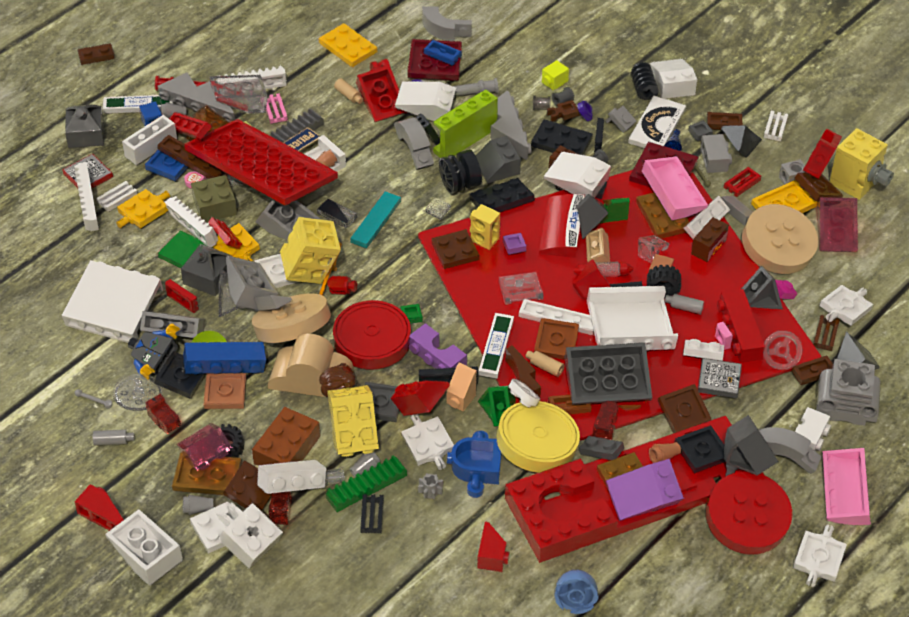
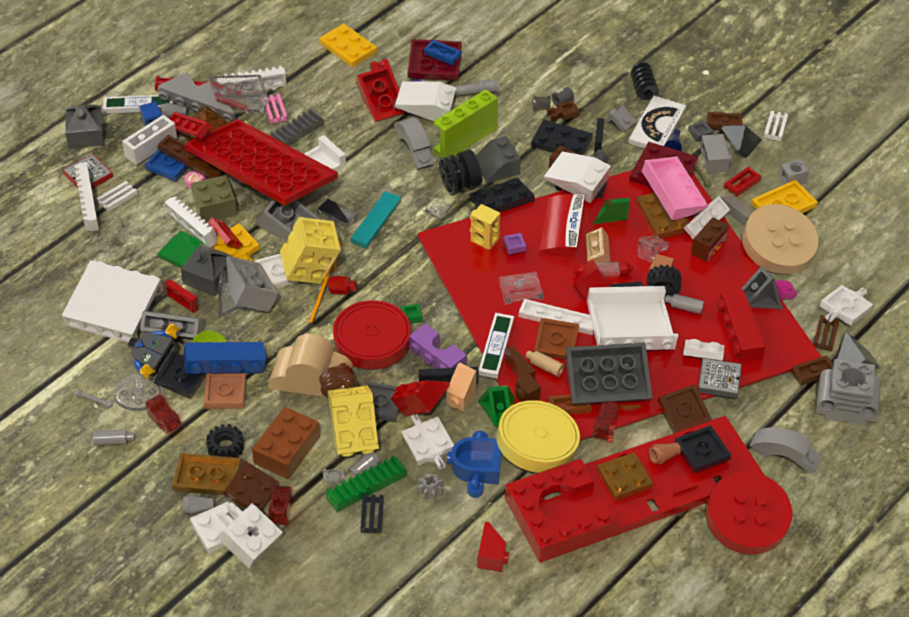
red slope [74,484,124,531] -> none
reddish brown plate [77,43,115,65] -> none
white slope [105,510,183,586] -> none
yellow plate [116,189,170,229] -> none
clear pink slope [176,423,232,470] -> none
tan brick [252,294,331,343] -> none
light grey slope [254,295,292,311] -> none
white brick [257,460,326,494] -> none
slope [284,128,320,153] -> none
nougat cone [316,149,338,168] -> none
tan cylinder [334,78,363,104] -> none
black tile [416,114,440,145] -> none
light grey arch [422,6,472,41] -> none
reddish brown plate [431,229,479,269] -> none
light grey slope [490,91,531,160] -> none
white plate [509,379,540,408] -> none
neon yellow brick [542,60,569,91] -> none
medium blue cylinder [554,570,598,614] -> none
dark grey slope [575,194,609,238] -> none
dark purple tile [577,100,593,122] -> none
dark grey plate [579,436,625,460] -> none
medium lavender slope [606,459,683,521] -> none
white slope [649,59,697,99] -> none
bright pink tile [715,322,733,350] -> none
dark grey piece [724,415,778,476] -> none
clear piece [763,331,803,370] -> none
white plate [793,525,847,587] -> none
reddish brown plate [794,173,844,202] -> none
white brick [795,407,831,451] -> none
red panel [803,129,842,179] -> none
clear pink slope [818,197,858,252] -> none
bright pink slope [823,448,871,525] -> none
light yellow piece [830,128,894,200] -> none

